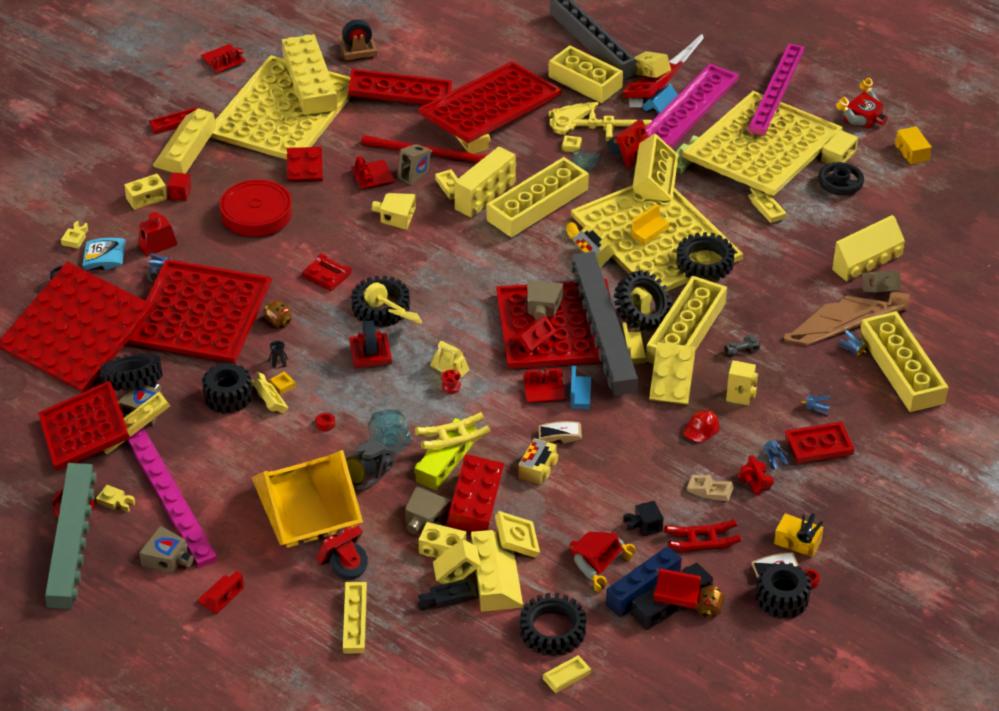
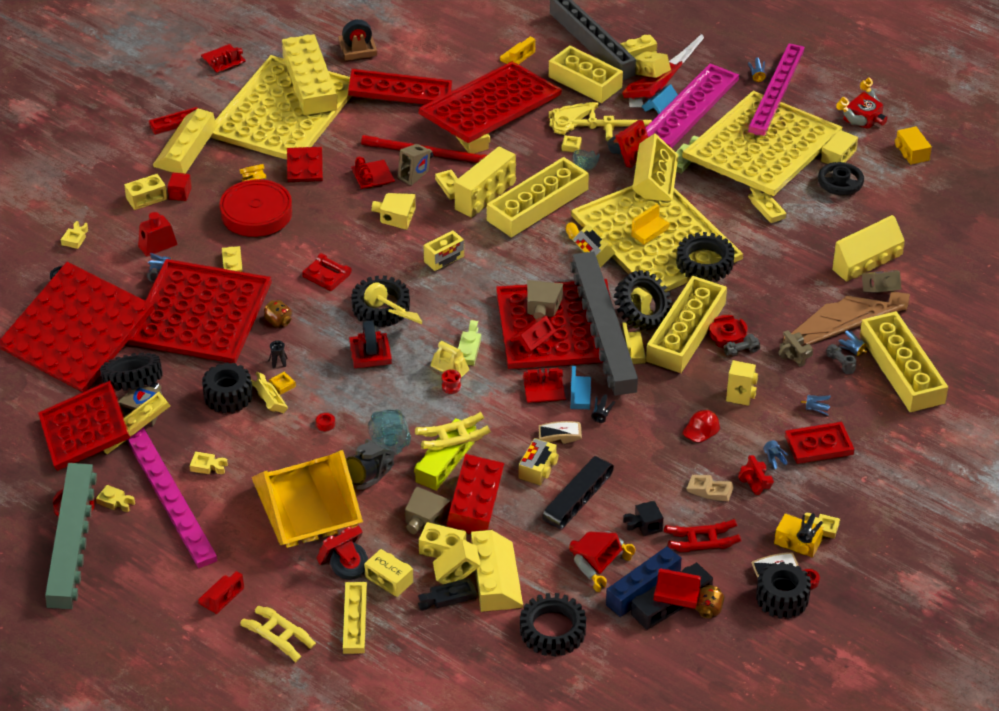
medium azure slope [82,238,126,271] -> none
dark tan torso [140,526,194,573] -> none
light yellow plate [495,511,540,558] -> none
light yellow tile [543,655,591,693] -> none
light yellow plate [649,342,696,405] -> none
none -> light yellow plate [190,452,228,474]
none -> light yellow plate [222,246,243,272]
none -> yellow wheel [239,164,267,182]
none -> light yellow piece [241,606,316,663]
none -> light yellow brick [364,549,413,597]
none -> light yellow brick [424,231,464,271]
none -> yellowish green plate [458,320,481,366]
none -> yellow panel [500,36,536,64]
none -> black beam [542,456,614,530]
none -> black piece [591,394,615,423]
none -> light yellow brick [620,35,657,57]
none -> red plate [709,315,748,347]
none -> piece [748,57,766,82]
none -> dark tan hips [779,330,813,367]
none -> light yellow plate [805,513,840,539]
none -> dark grey bar [826,344,856,374]

